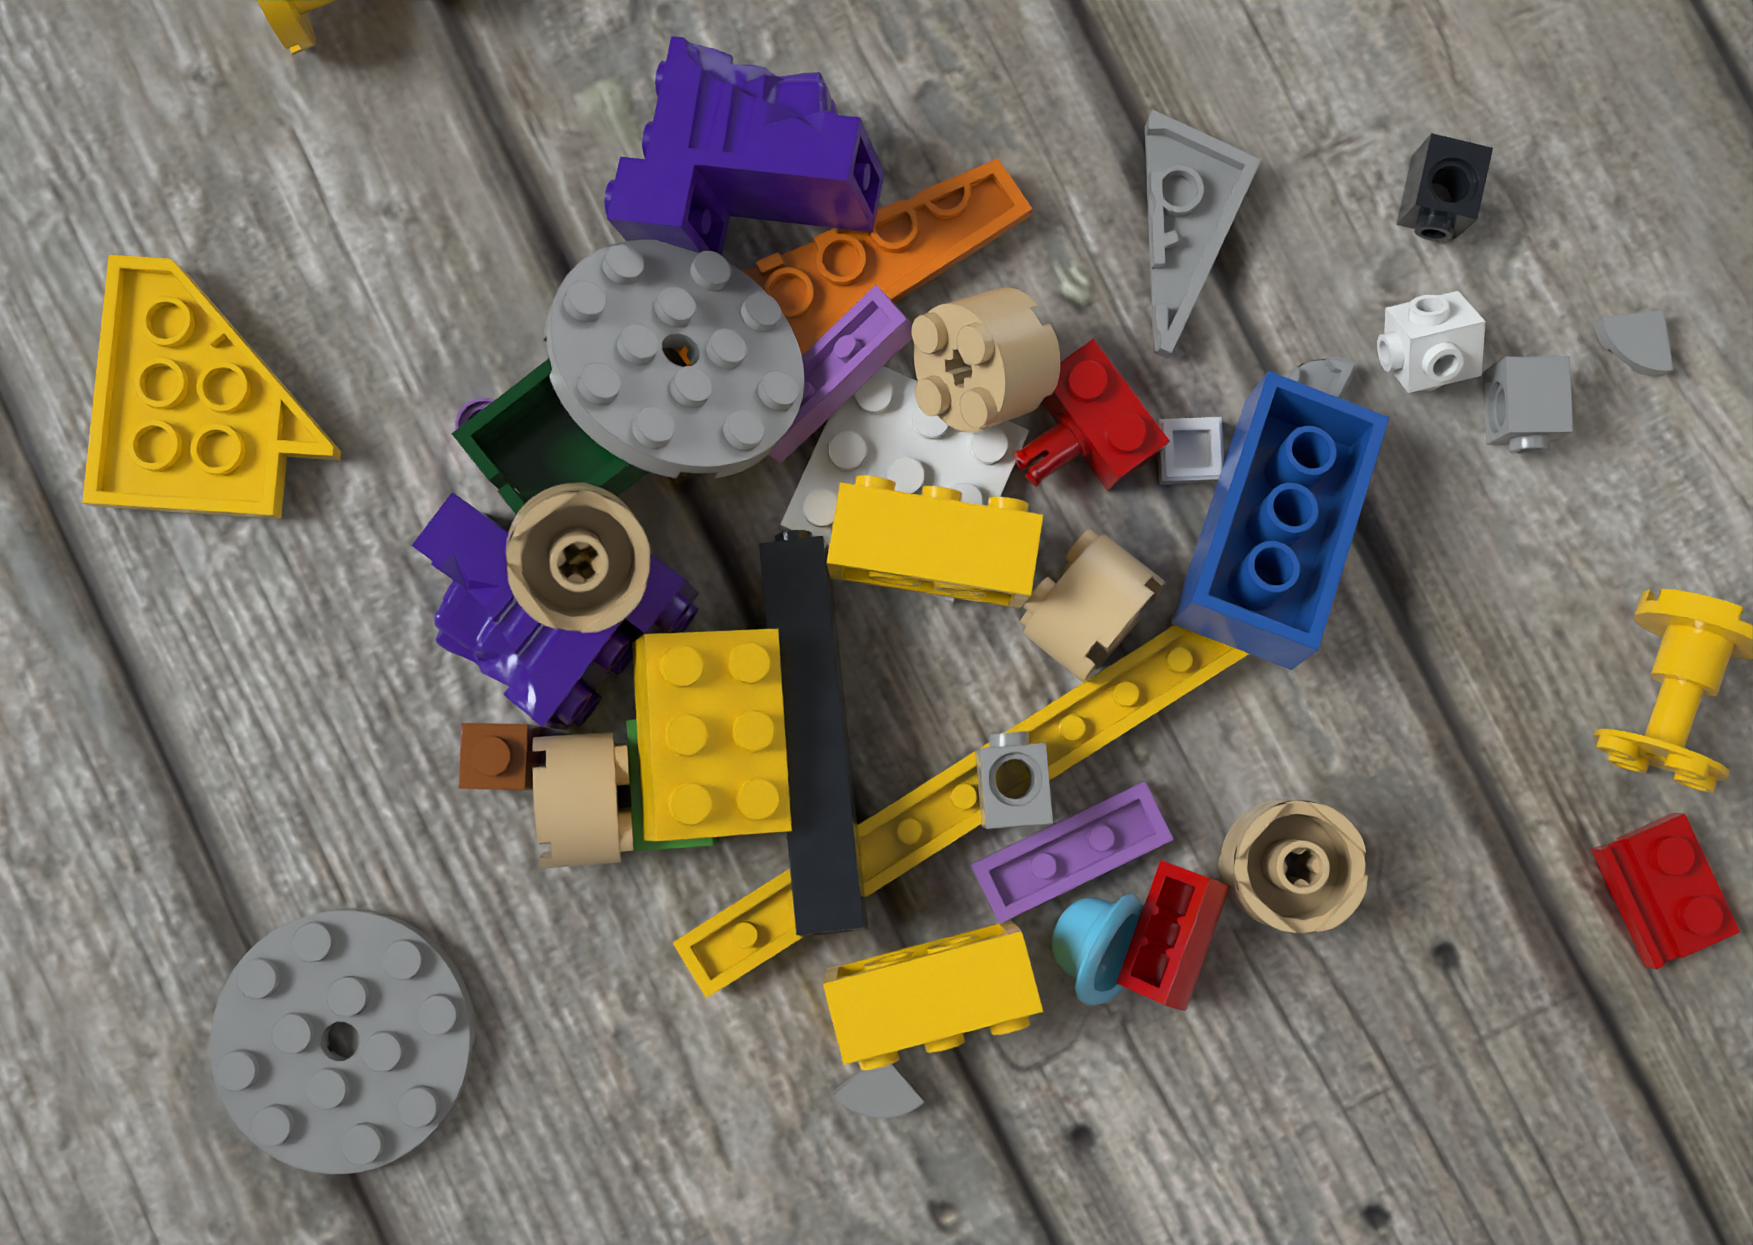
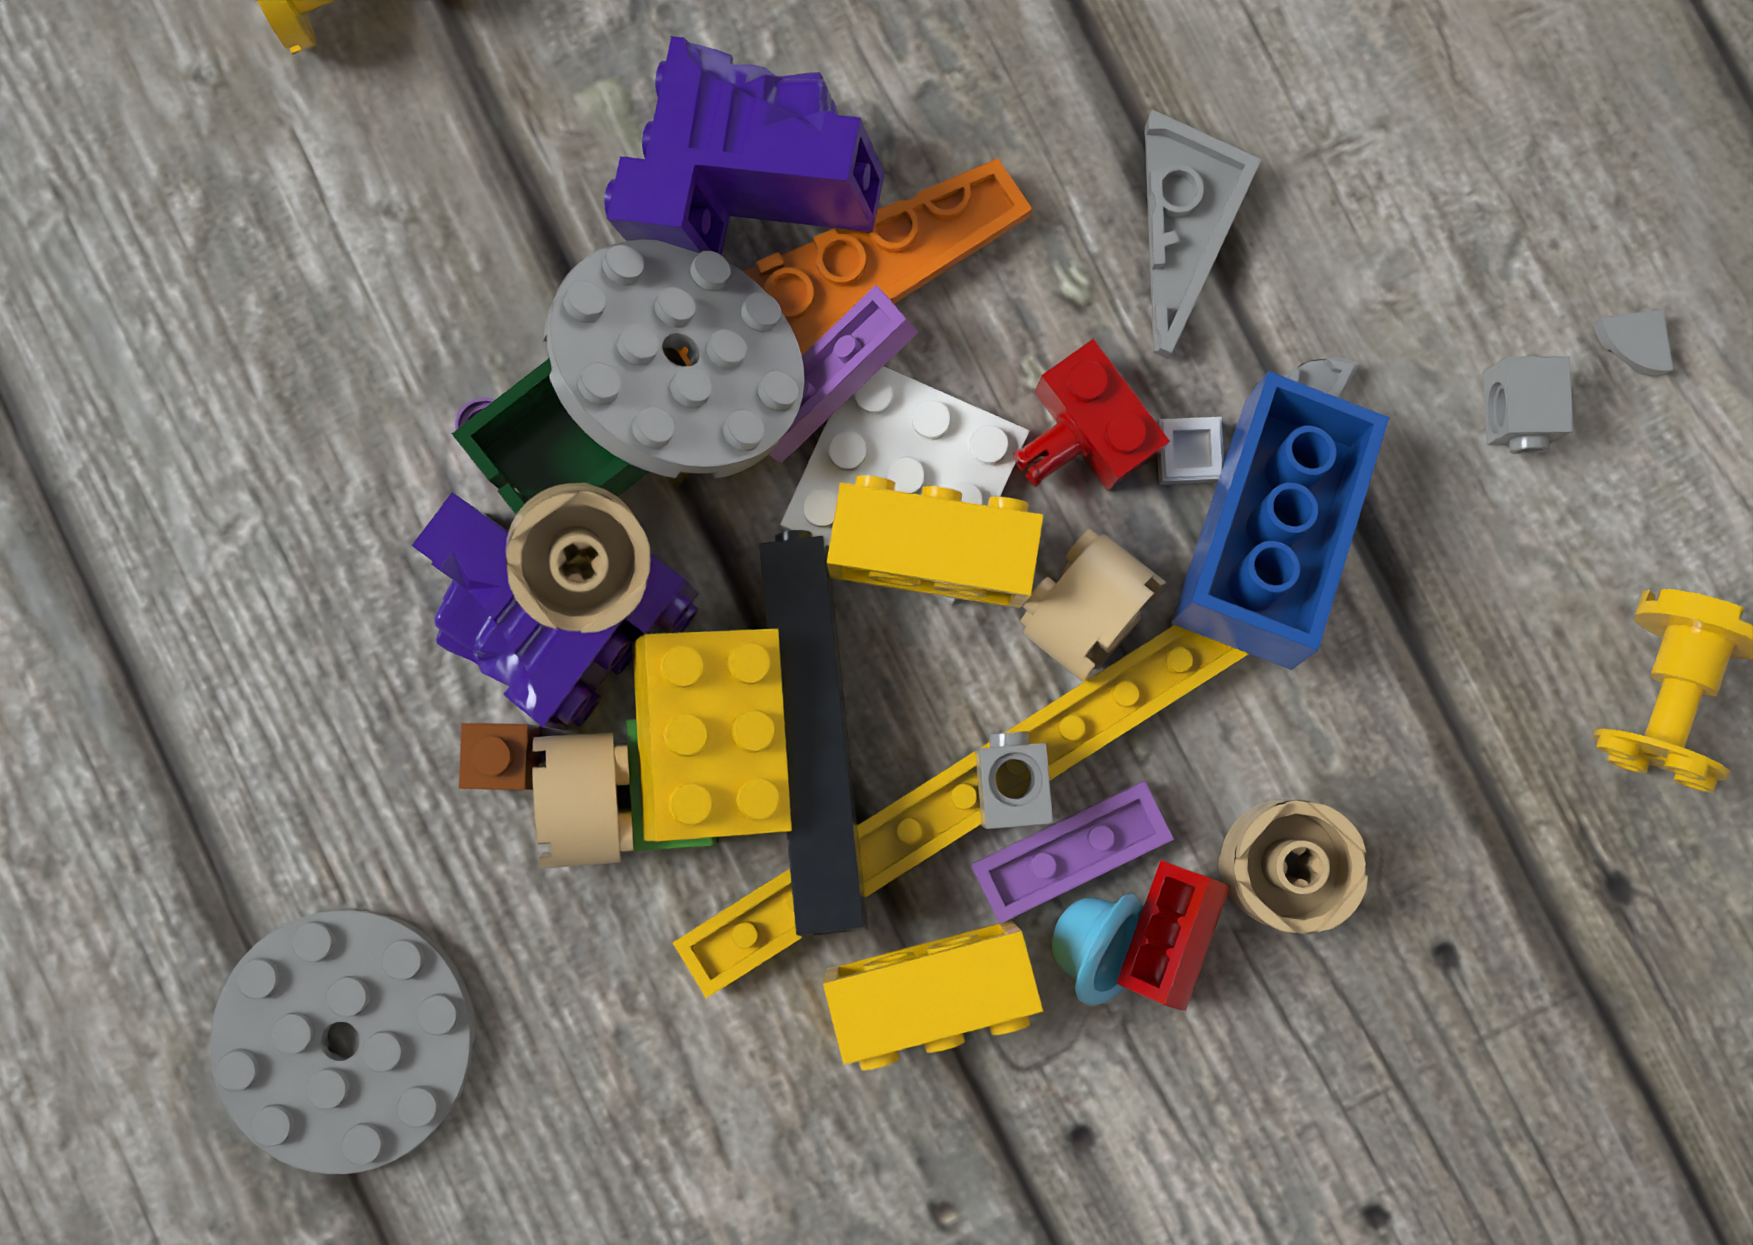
yellow wing [82,255,341,519] -> none
light grey tile [833,1063,924,1119] -> none
tan brick [911,287,1060,432] -> none
white brick [1377,291,1486,393] -> none
black brick [1396,133,1493,241] -> none
red plate [1591,813,1740,970] -> none

